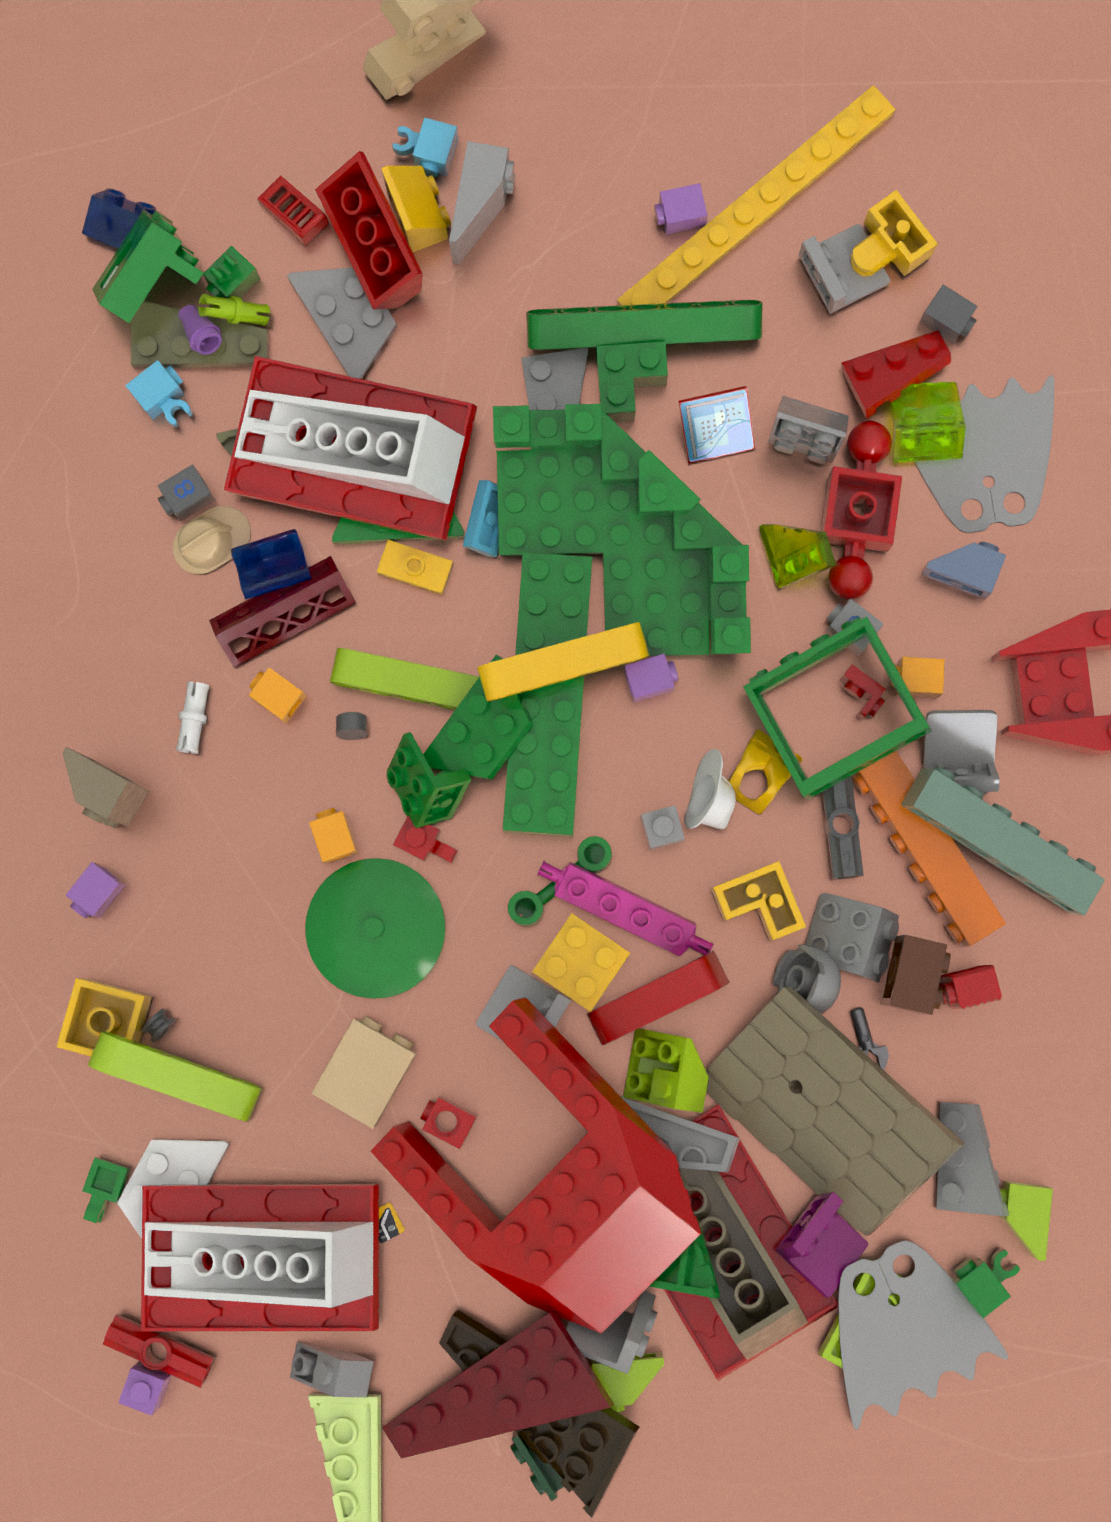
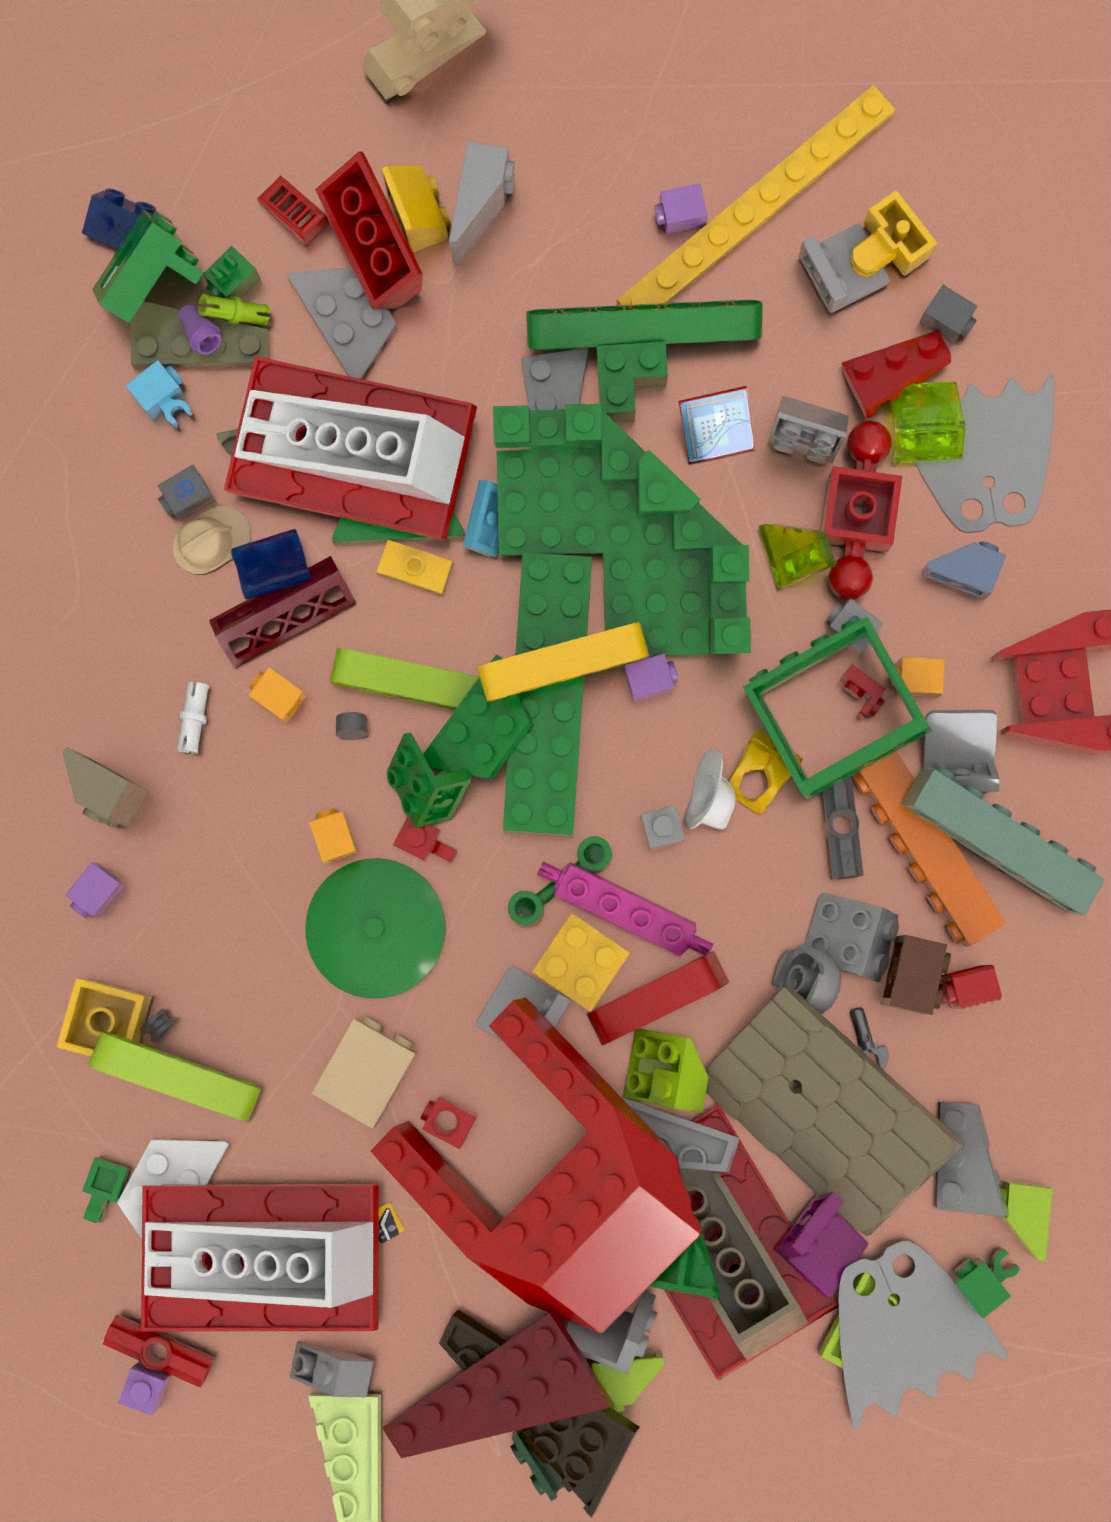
medium azure brick [392,117,459,177] -> none
yellow brick [711,861,806,941] -> none

